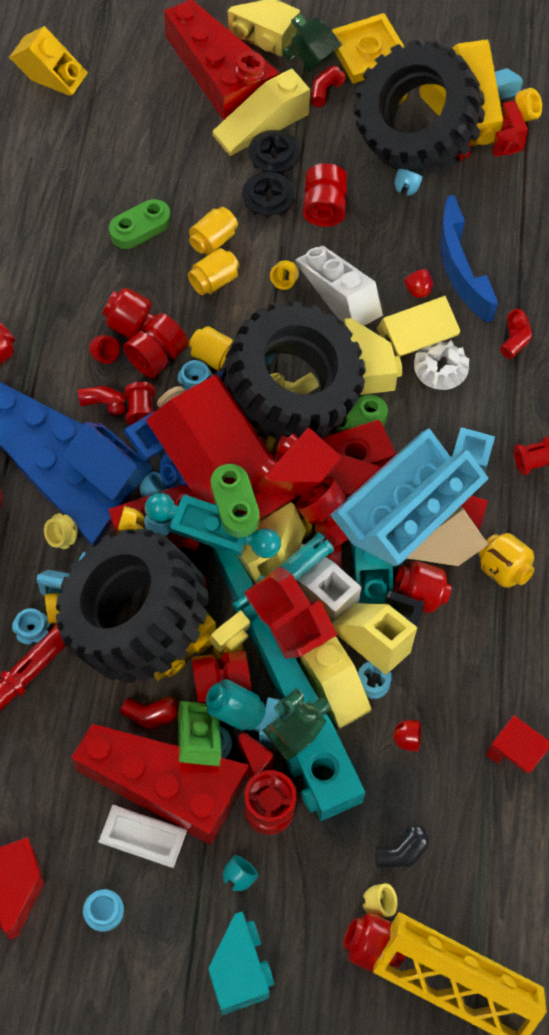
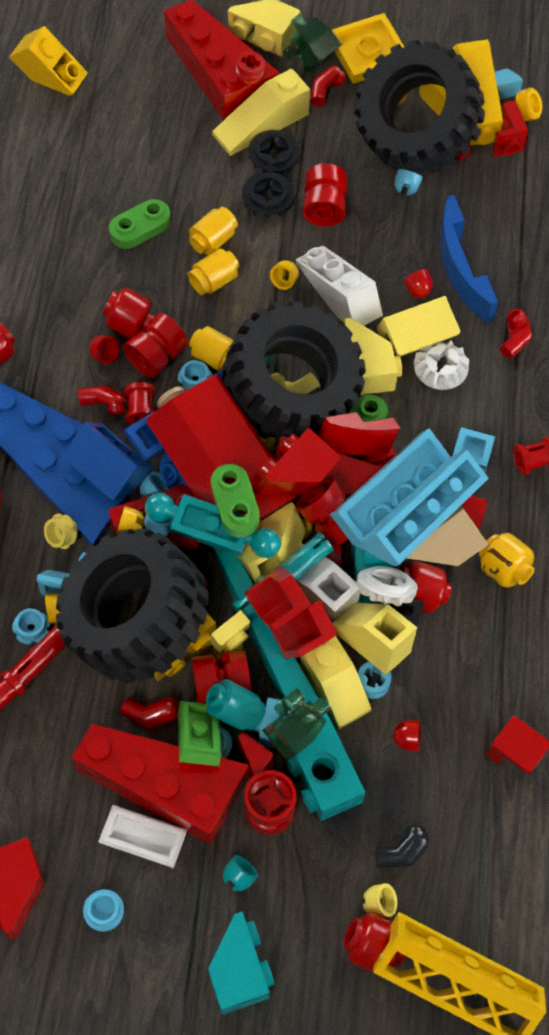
none -> red slope [318,412,400,455]
none -> white gear [356,566,418,606]

